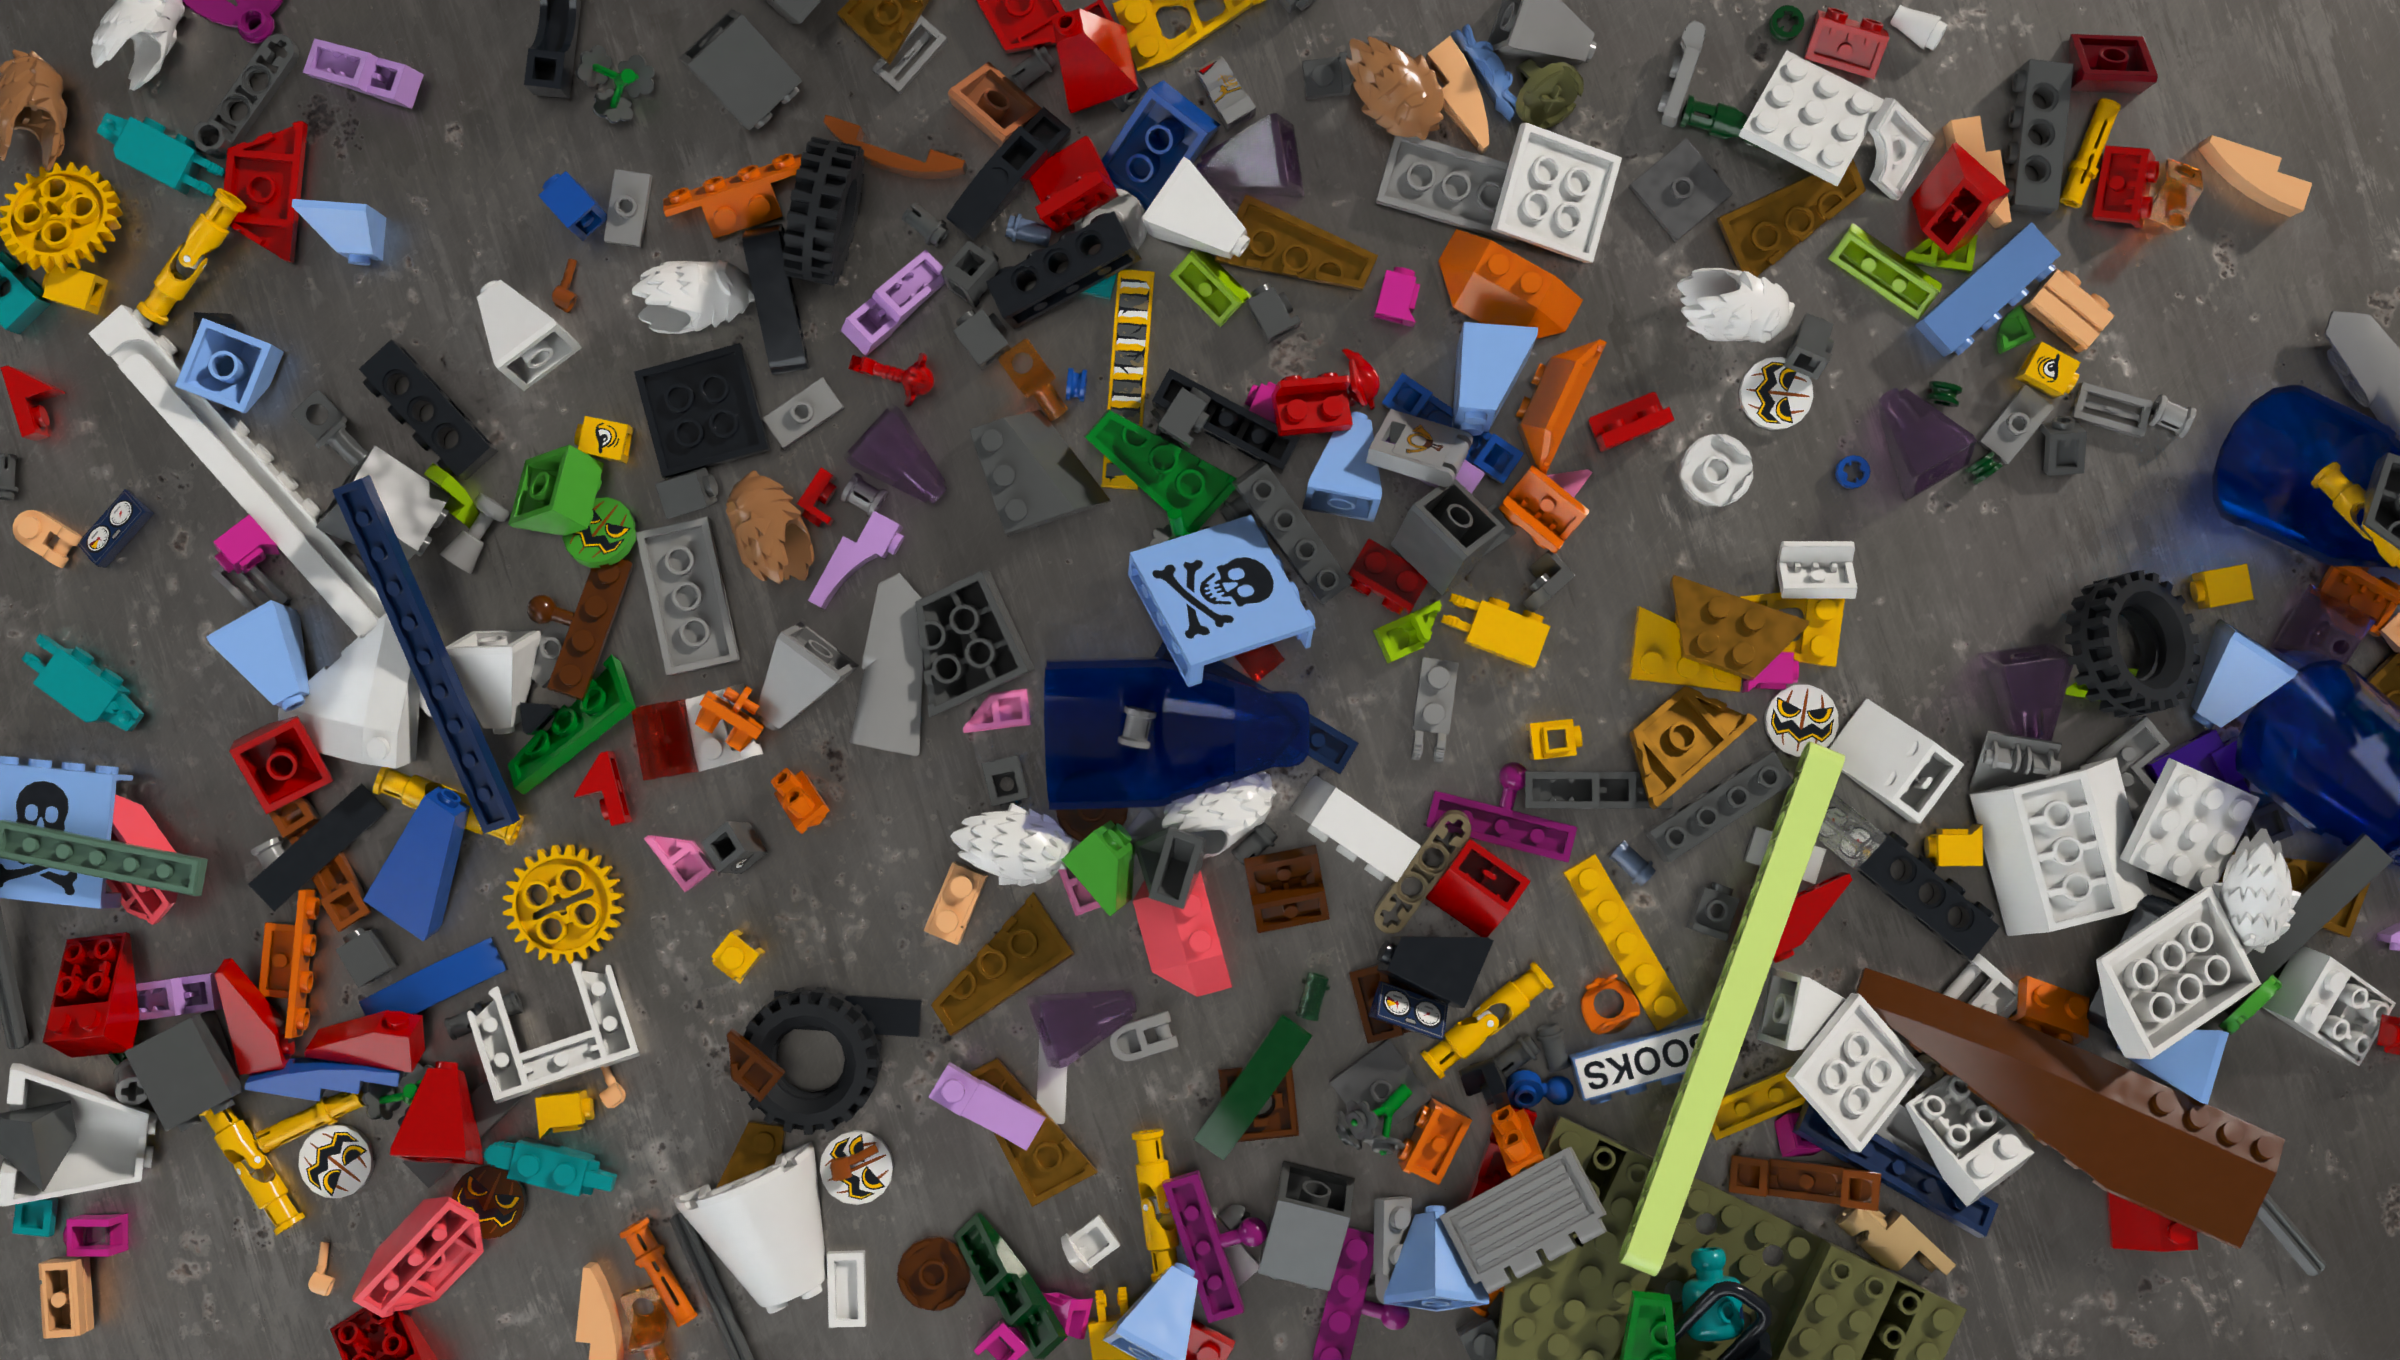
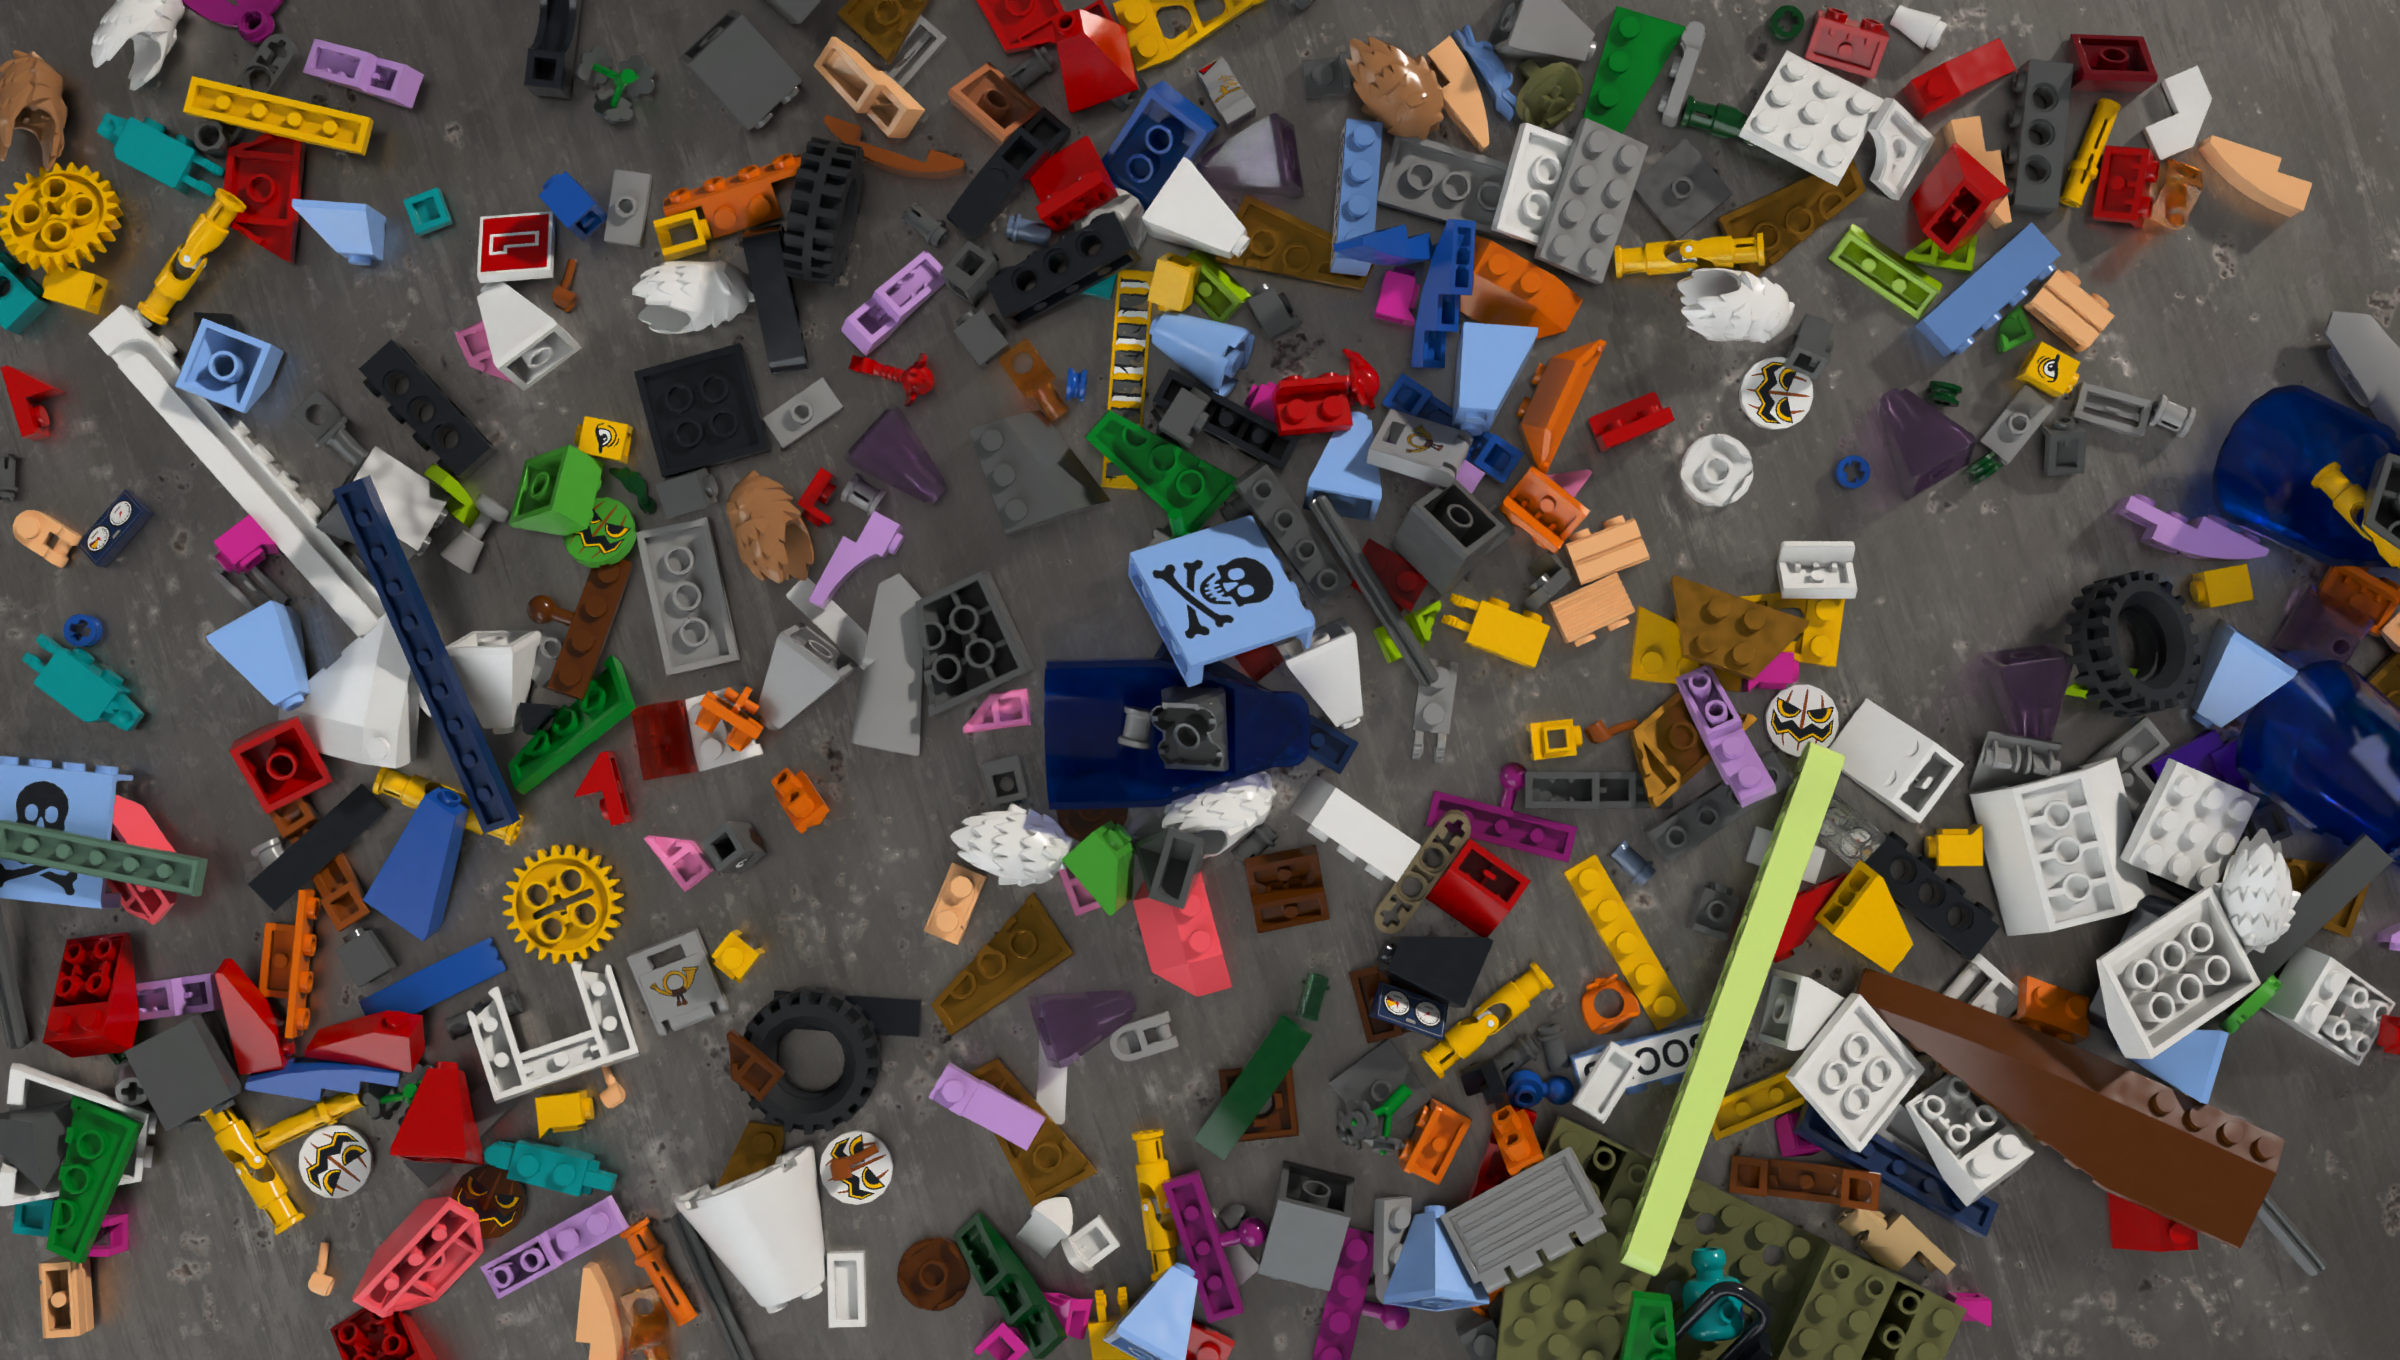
none -> green wing [46,1095,144,1264]
none -> blue bush [63,614,103,647]
none -> yellow plate [183,76,374,156]
none -> teal plate [403,187,453,236]
none -> bright pink tile [454,320,513,383]
none -> red tile [477,211,556,283]
none -> lavender slope [480,1195,629,1299]
none -> dark green piece [609,467,657,514]
none -> light grey container [626,928,730,1037]
none -> yellow window [653,209,712,262]
none -> white sticker [786,577,868,670]
none -> light nougat slope [813,37,925,138]
none -> white tile [1015,1197,1073,1259]
none -> yellow brick [1147,252,1202,313]
none -> light blue cone [1149,311,1255,397]
none -> dark grey slope [1150,684,1229,771]
none -> white slope [1276,617,1363,729]
none -> dark grey axle [1309,493,1439,688]
none -> medium blue brick [1330,119,1383,276]
none -> blue slope [1333,224,1438,265]
none -> blue slope [1411,219,1476,368]
none -> light grey plate [1533,118,1649,284]
none -> light nougat brick [1547,572,1635,647]
none -> light nougat brick [1562,515,1650,587]
none -> white tile [1571,1040,1643,1124]
none -> green wing [1582,6,1685,134]
none -> dark orange hand [1584,719,1638,744]
none -> yellow piece [1614,232,1765,278]
none -> lavender slope [1675,665,1776,808]
none -> yellow slope [1815,860,1914,973]
none -> red slope [1902,38,2017,121]
none -> dark pink slope [1946,1292,1992,1327]
none -> lavender slope [2114,494,2270,562]
none -> white tile [2142,65,2212,162]

